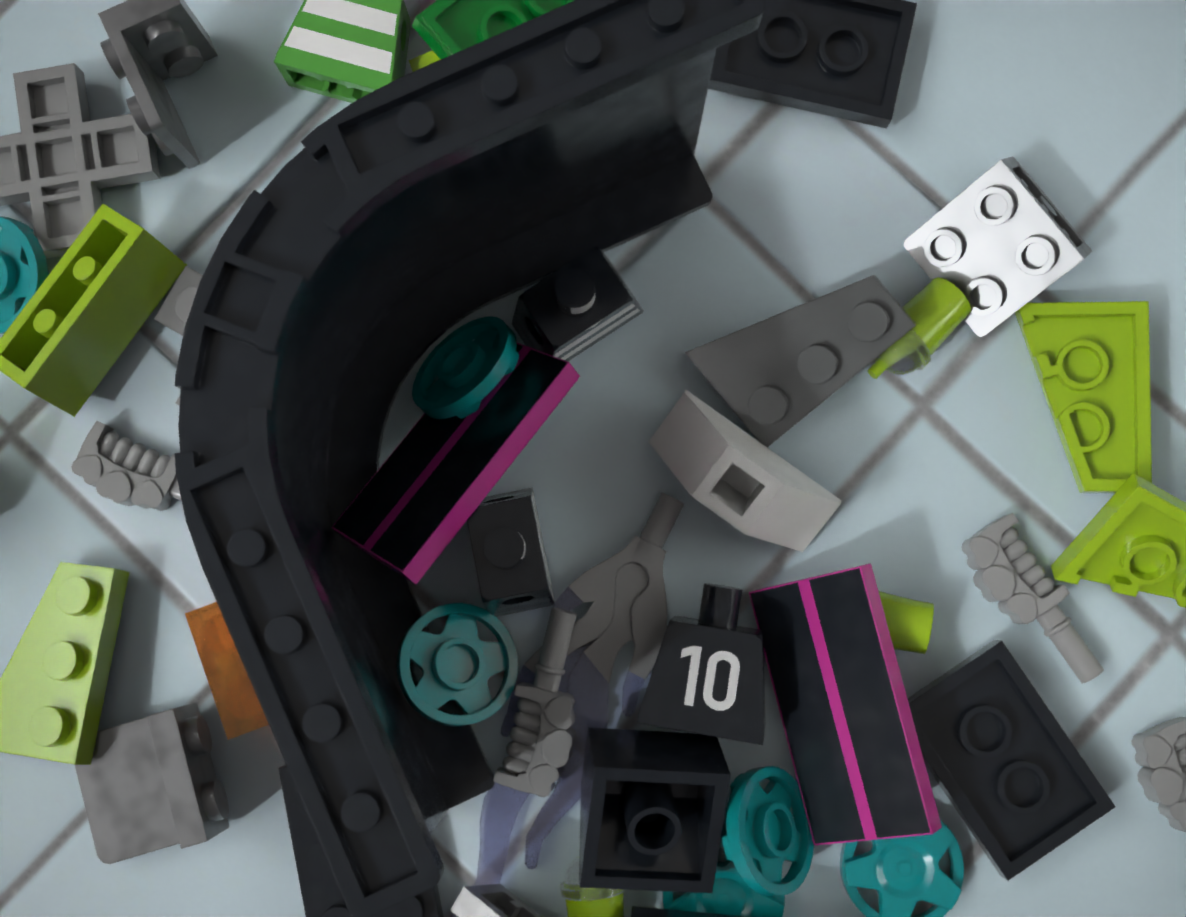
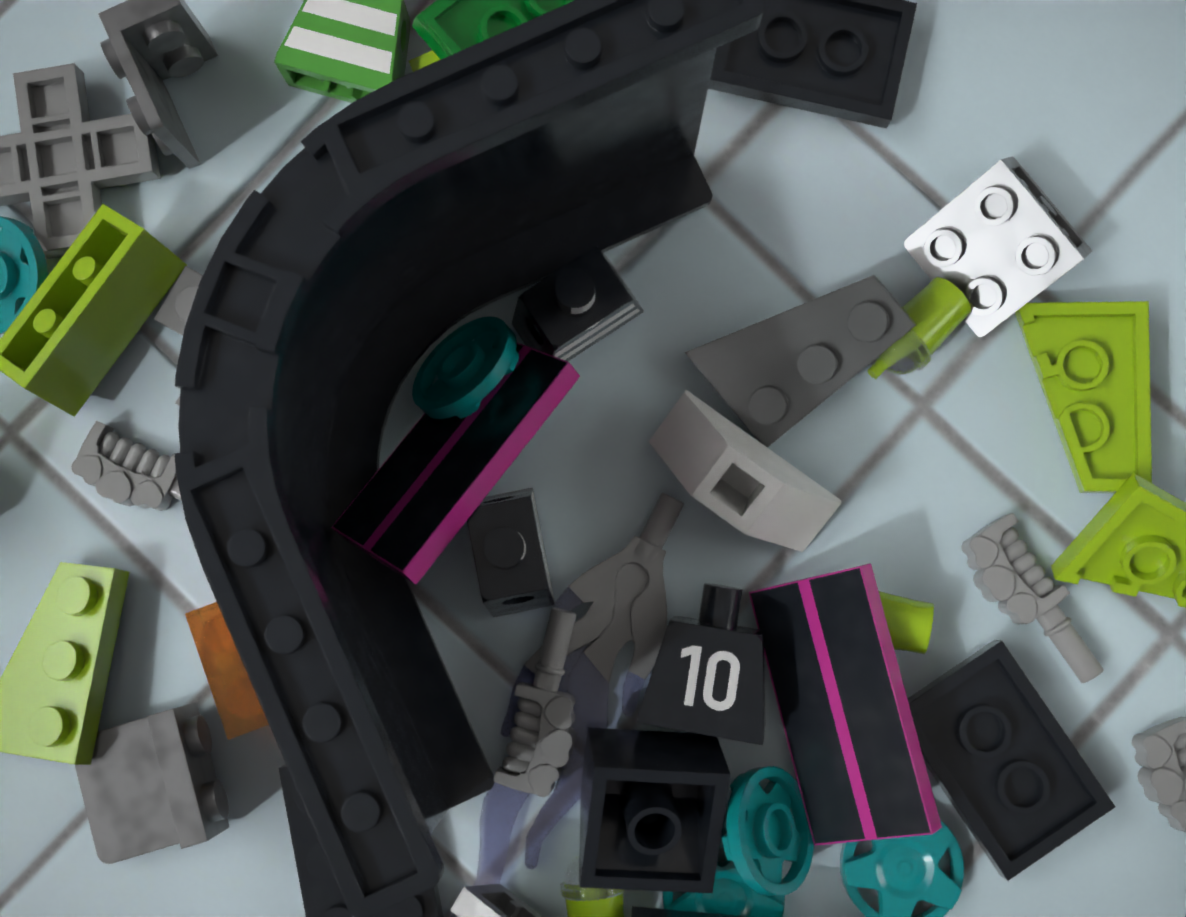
teal wheel [397,603,518,727] -> none

